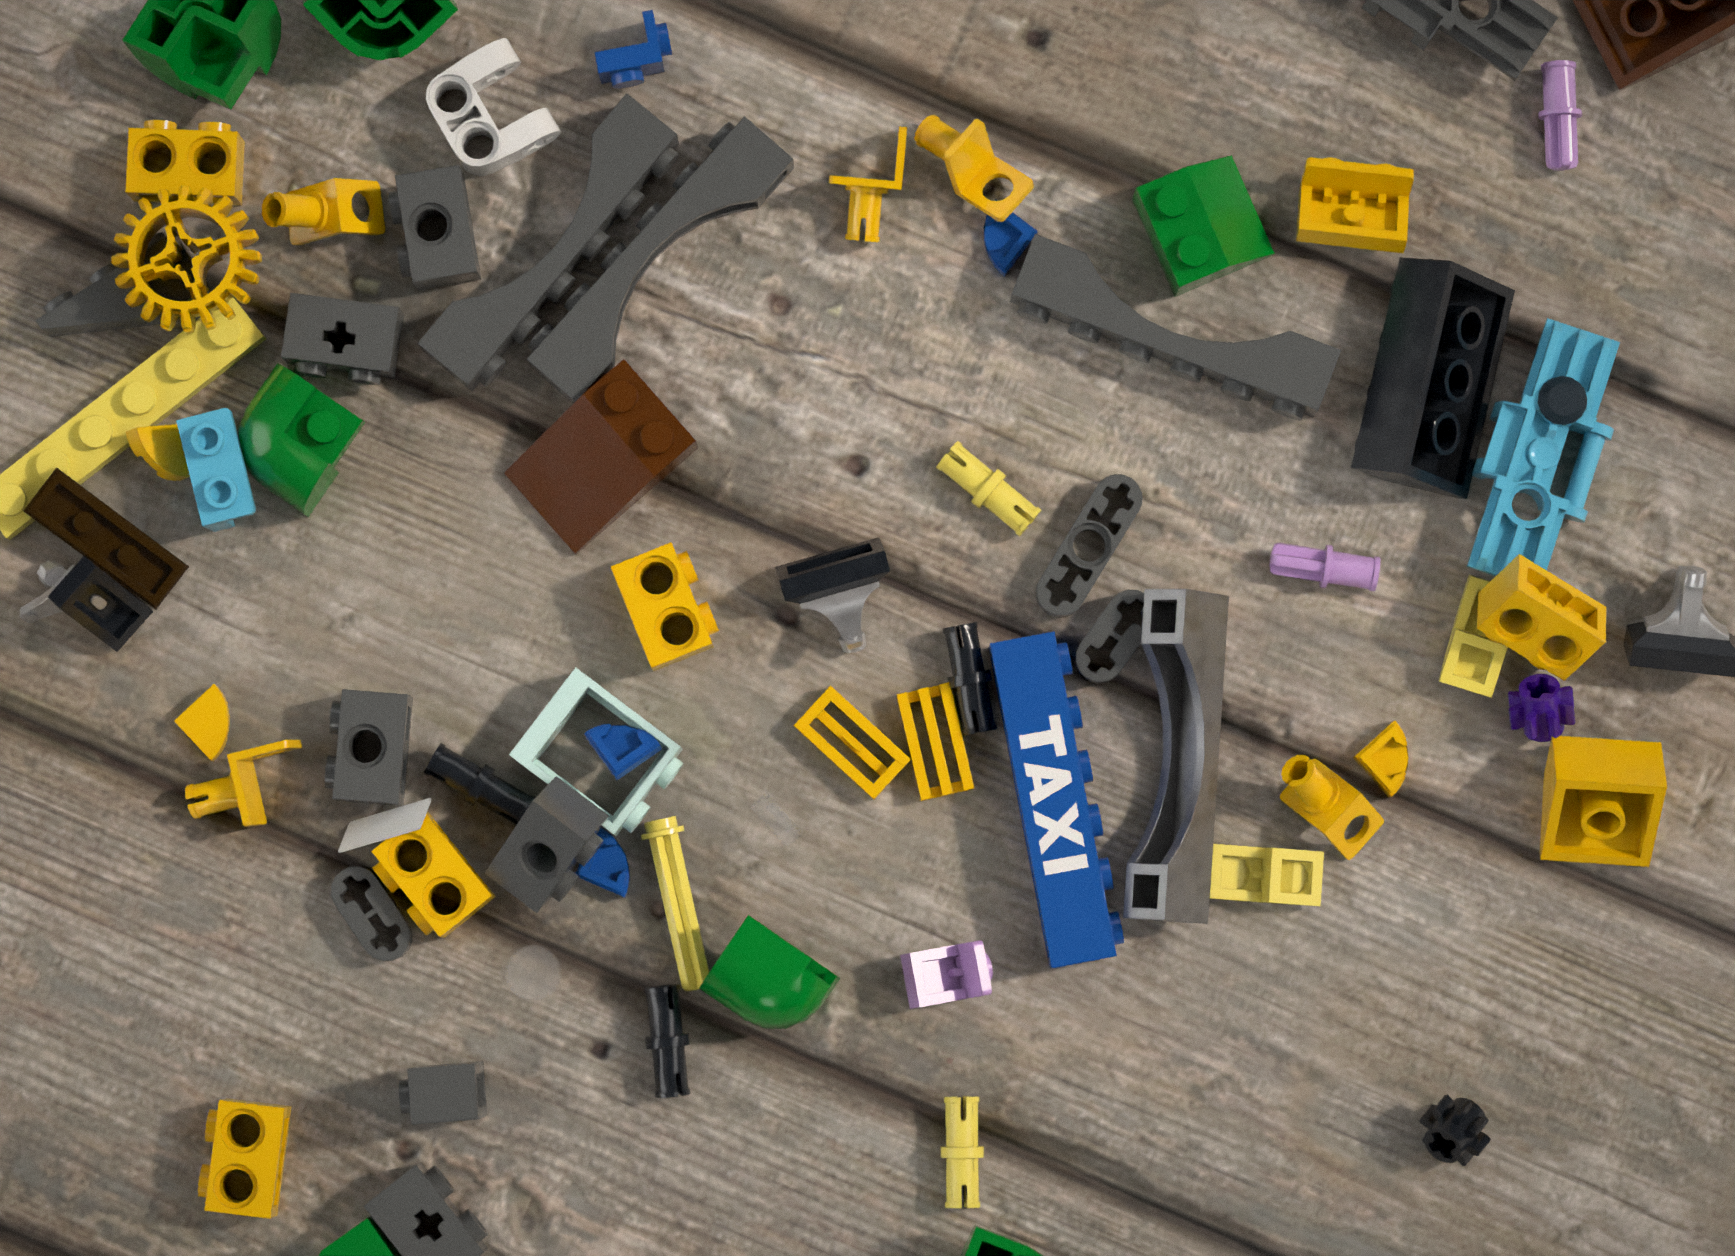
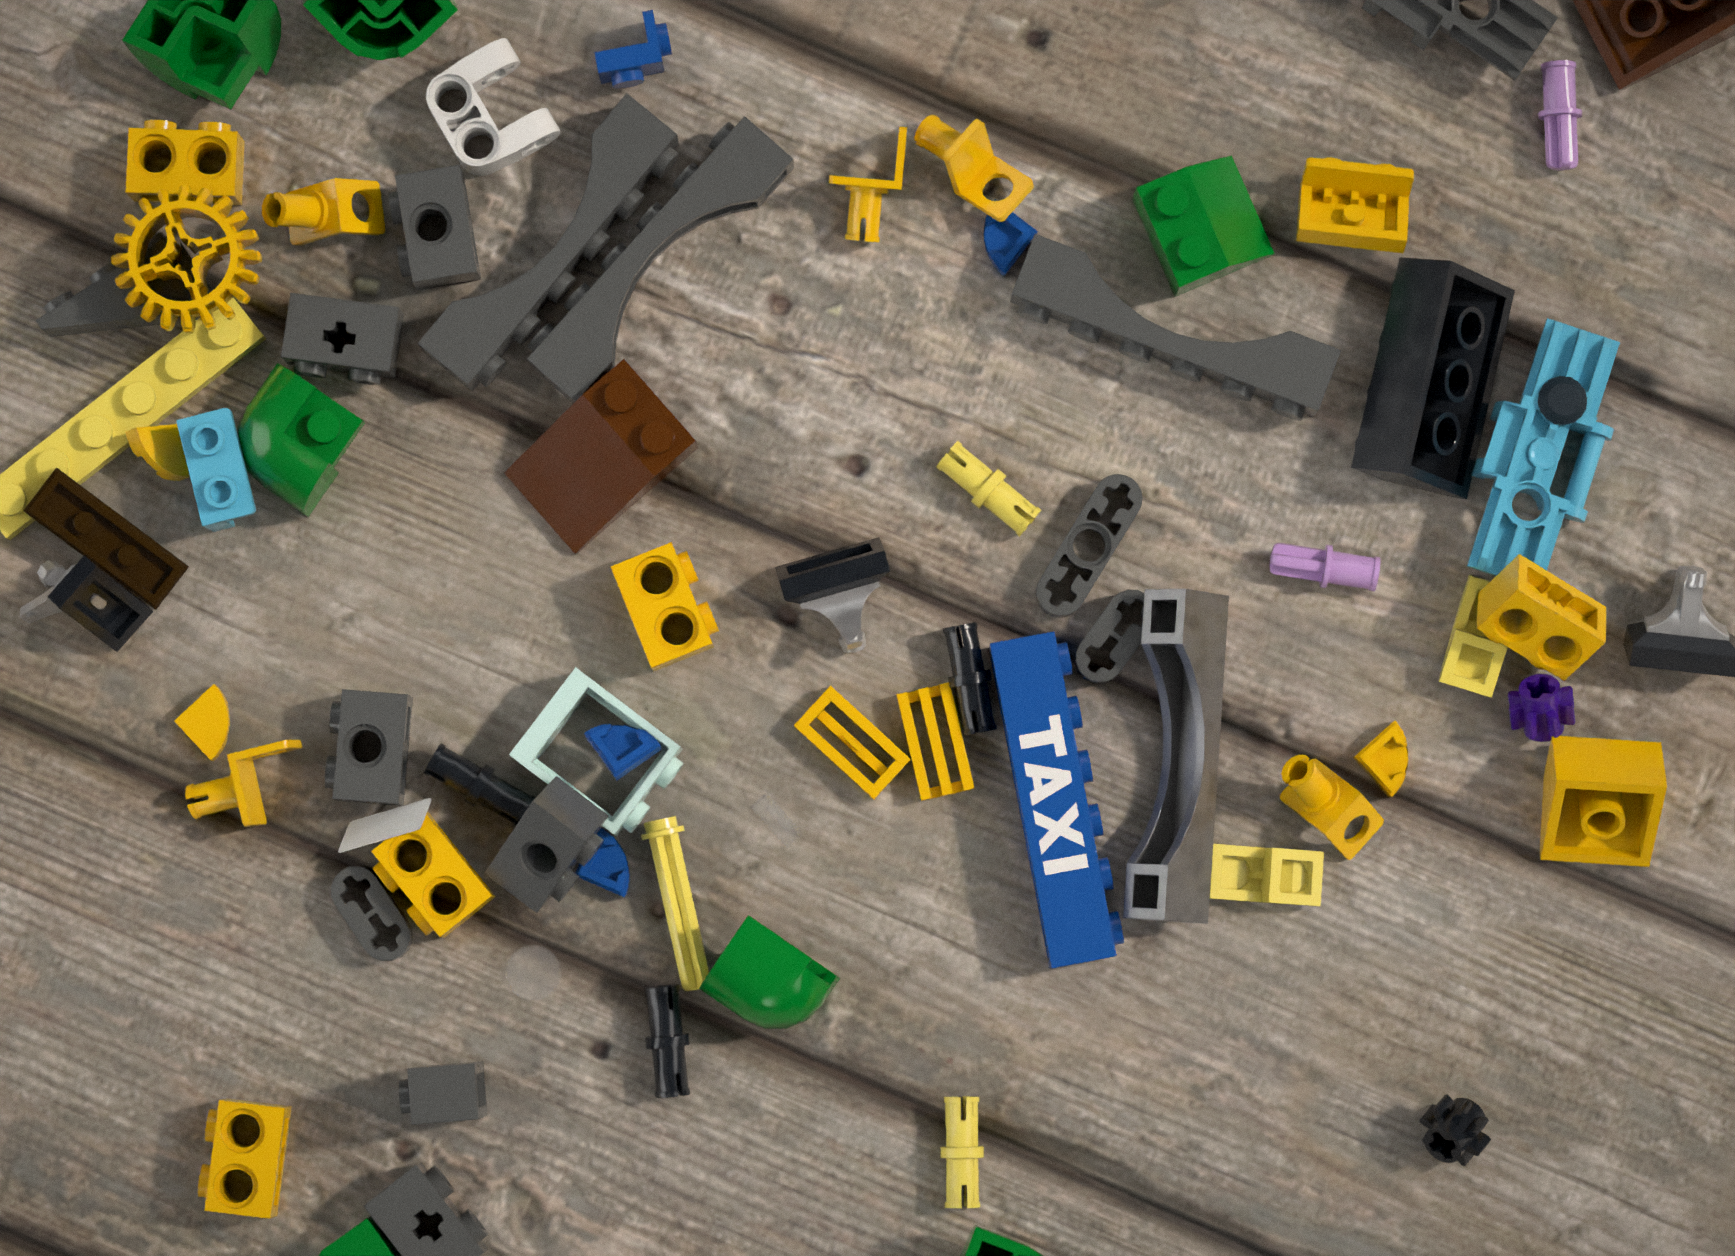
lavender bracket [900,940,993,1009] -> none

